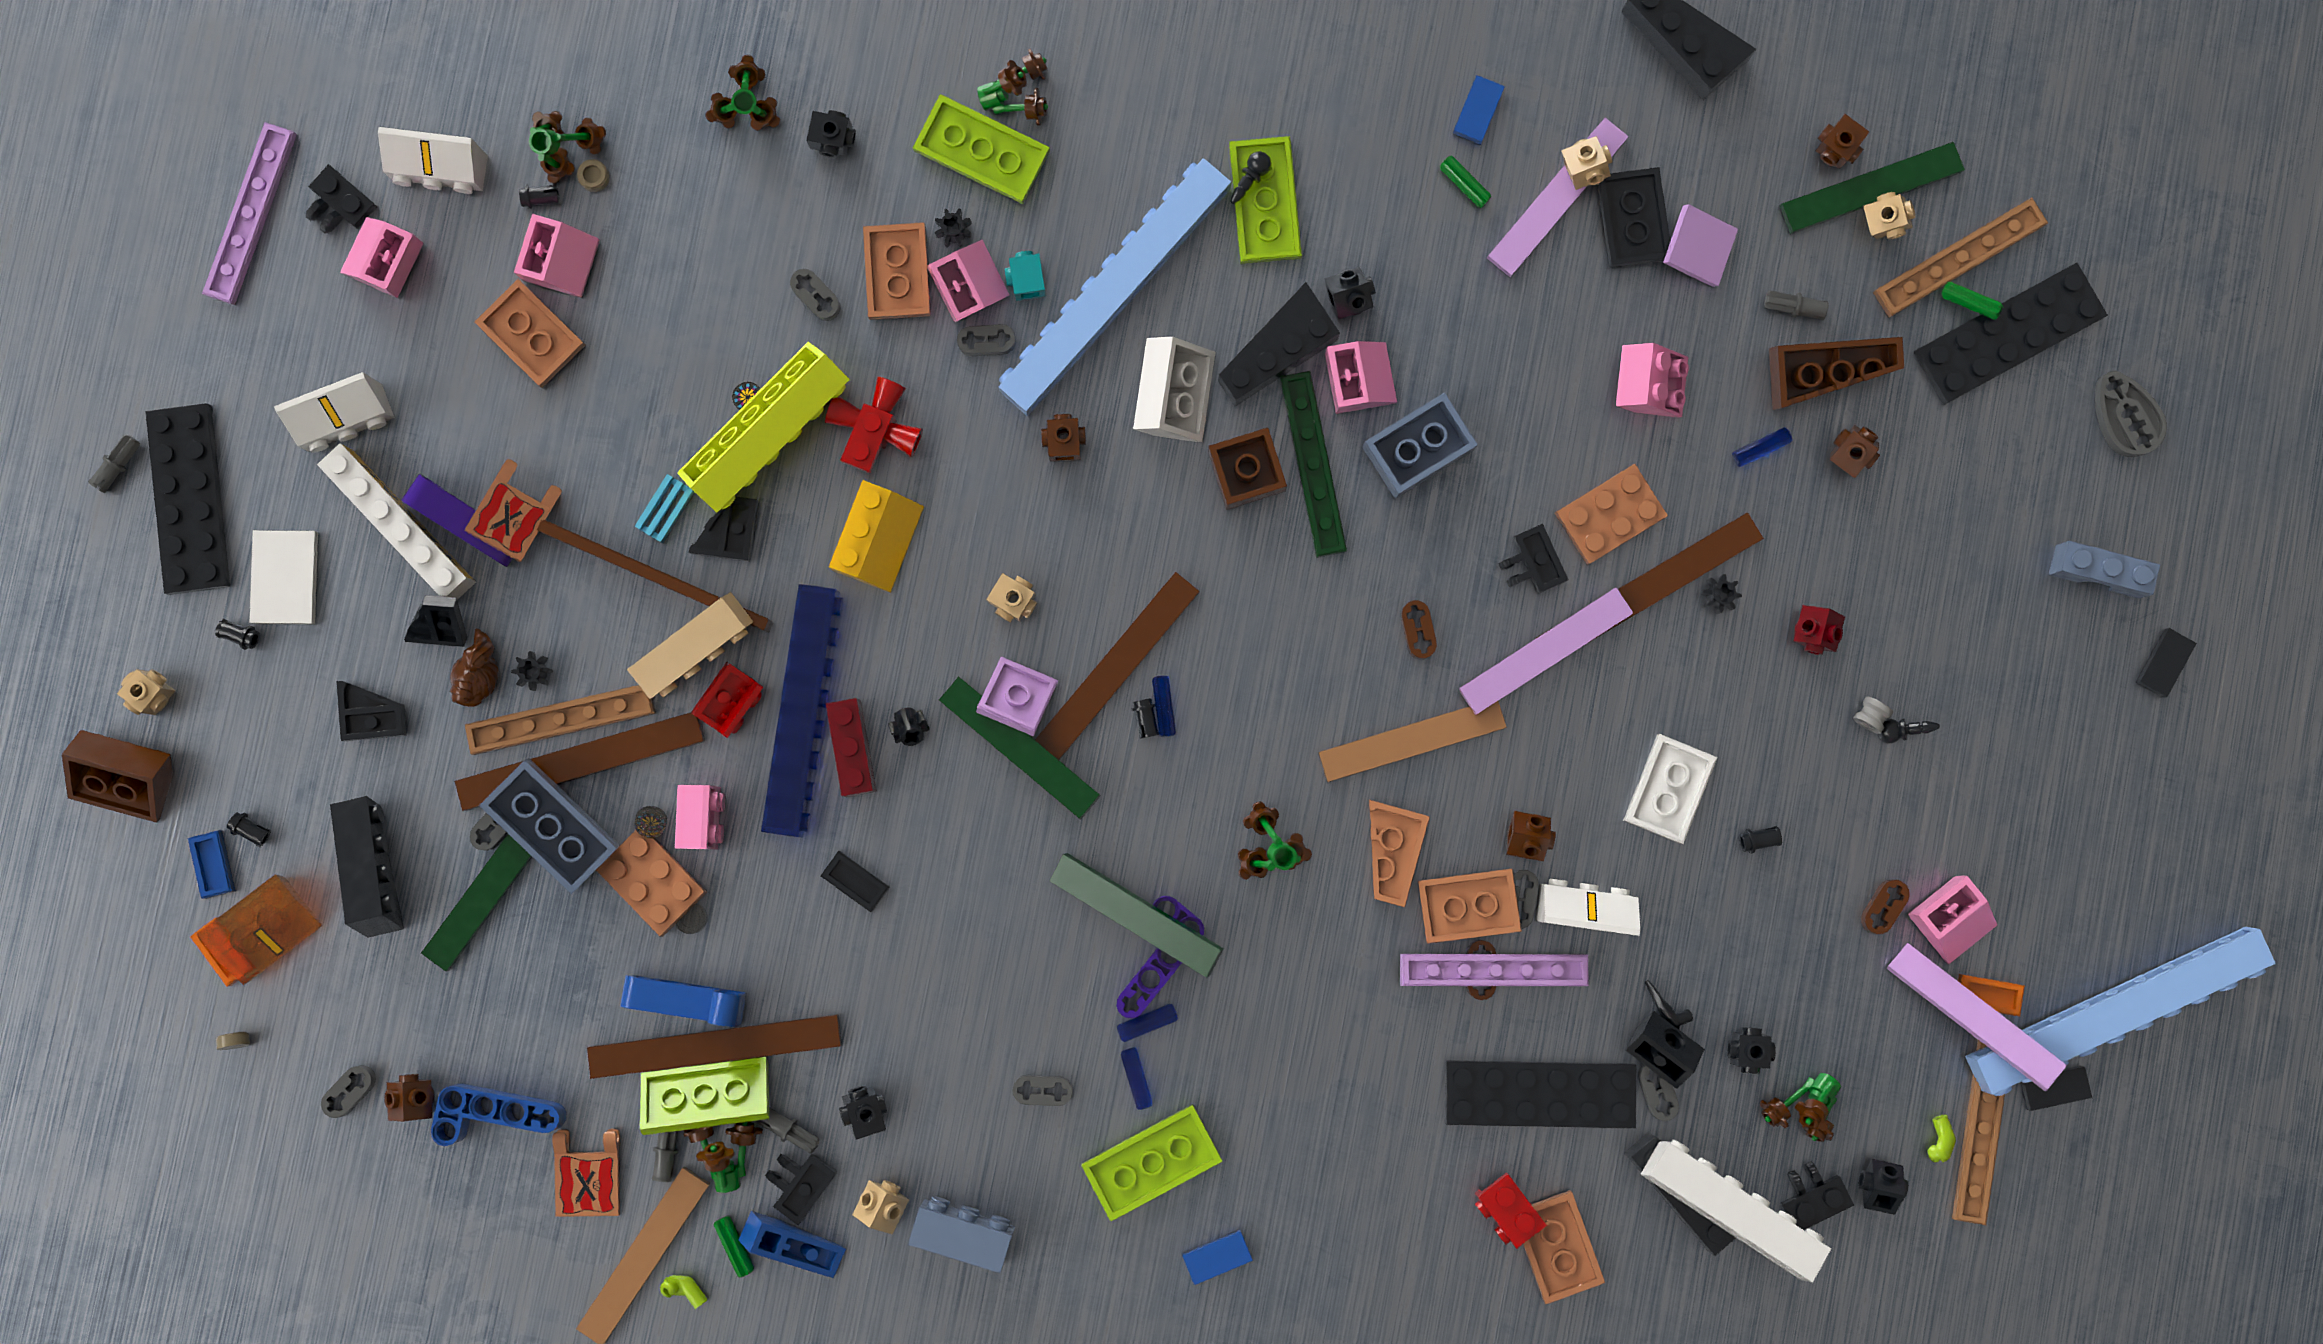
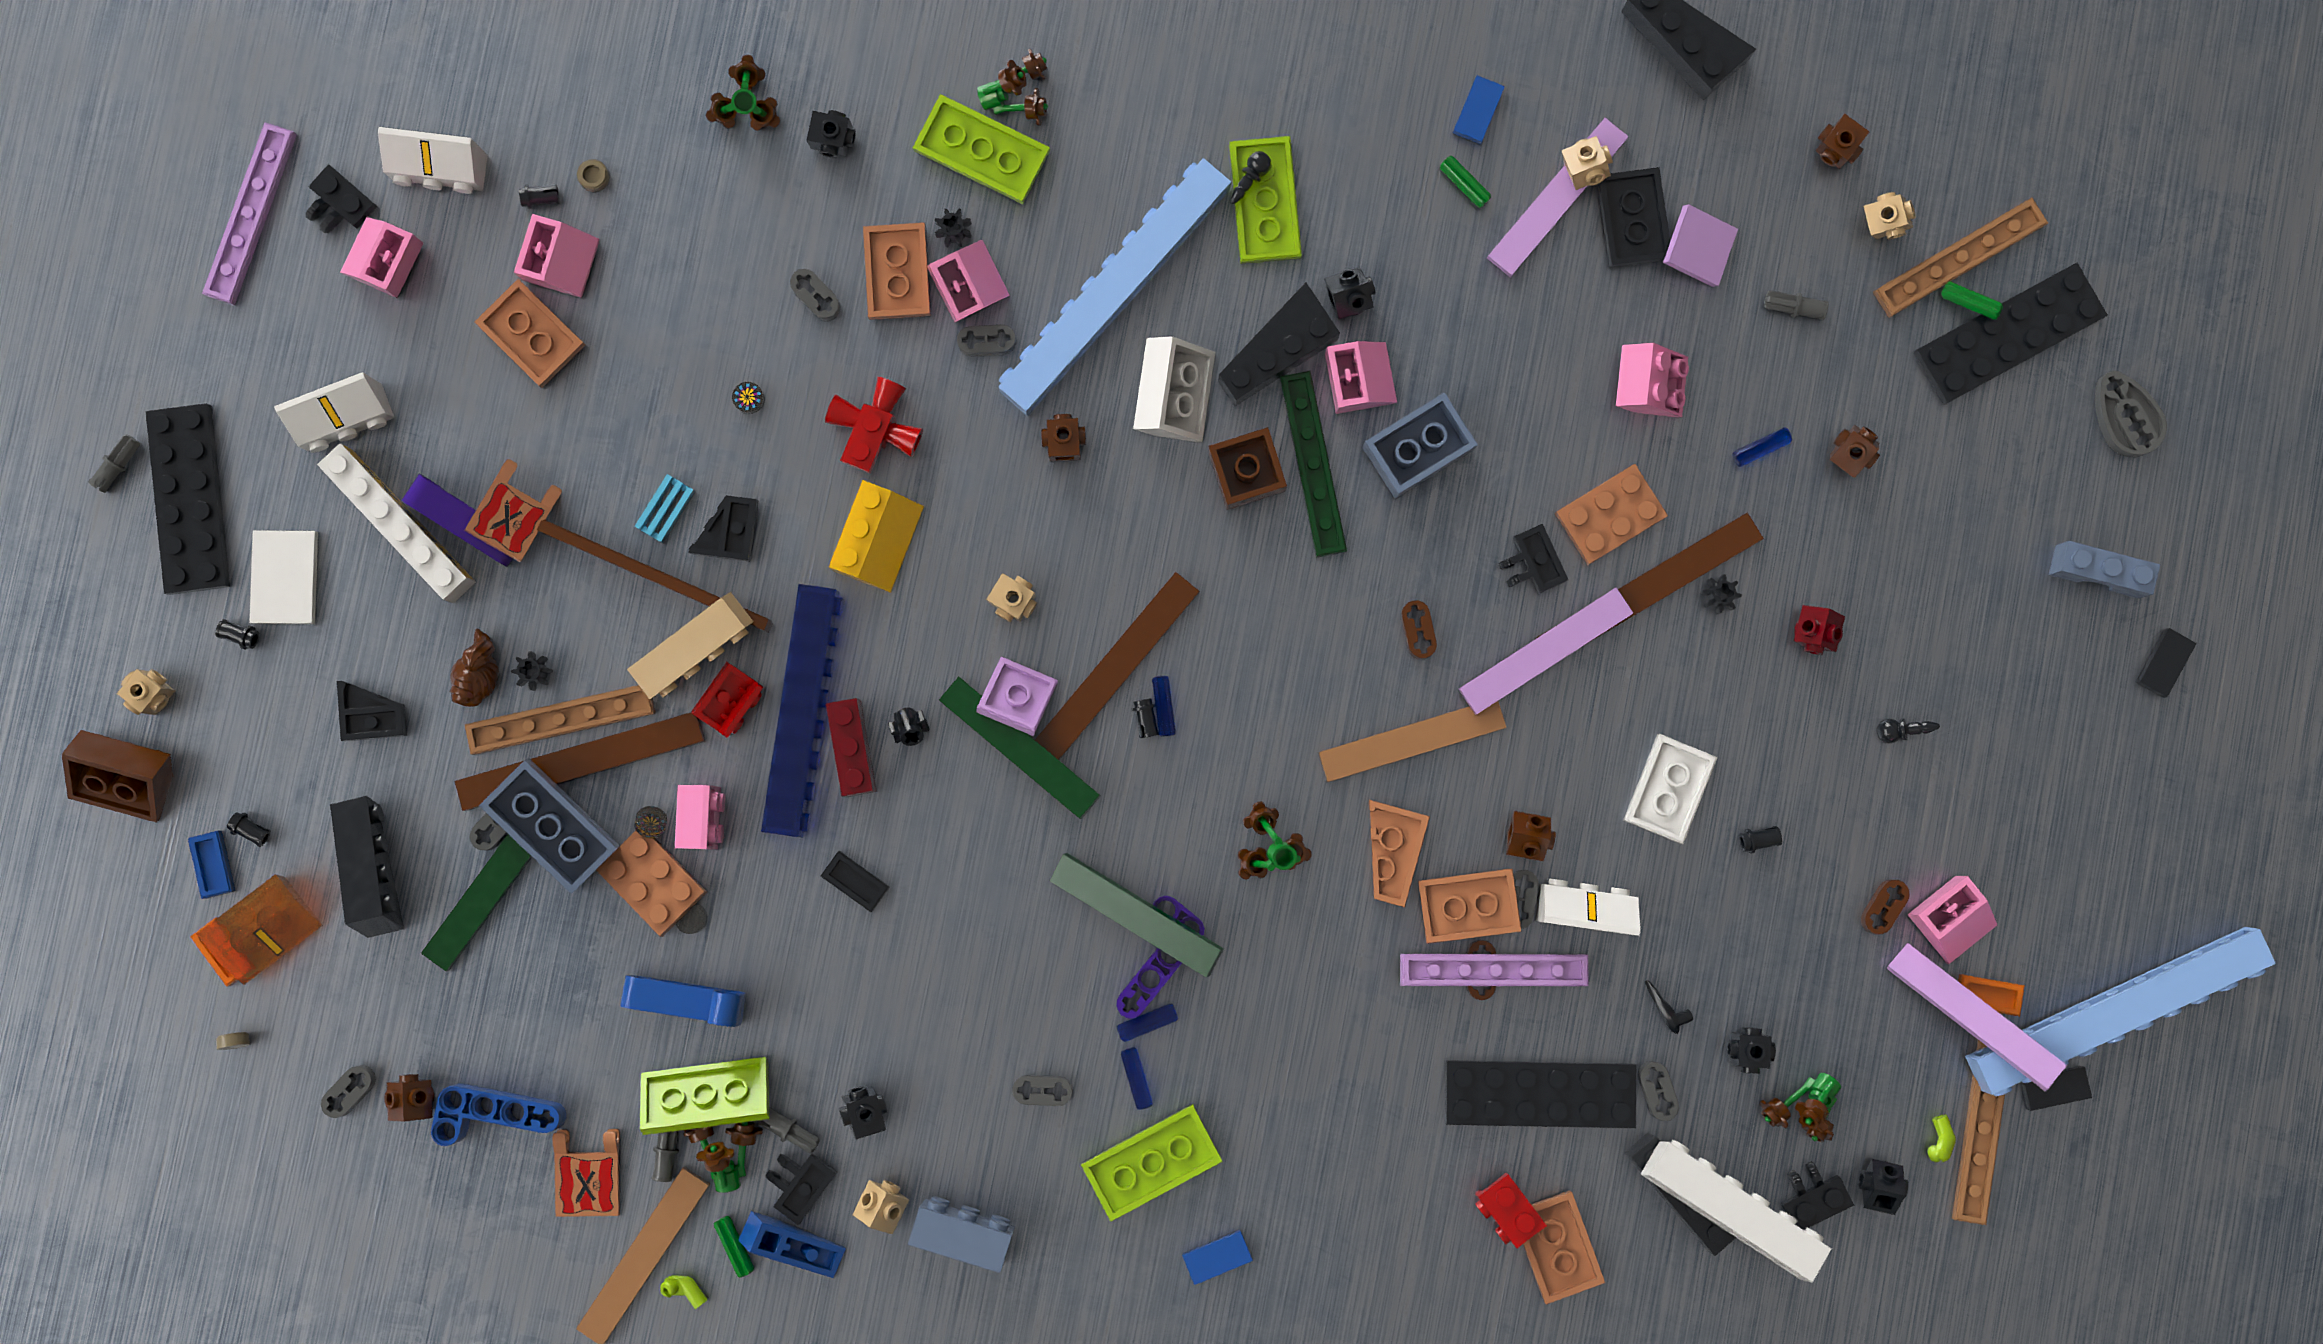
black wing [404,595,467,647] -> none
reddish brown plant [529,111,606,184] -> none
reddish brown tile [587,1014,842,1079] -> none
neon yellow brick [677,341,850,513] -> none
teal brick [1004,251,1046,301] -> none
black brick [1625,1011,1705,1089] -> none
reddish brown wedge [1769,337,1904,410] -> none
dark green tile [1780,142,1965,234] -> none
light grey wheel [1853,696,1894,734] -> none

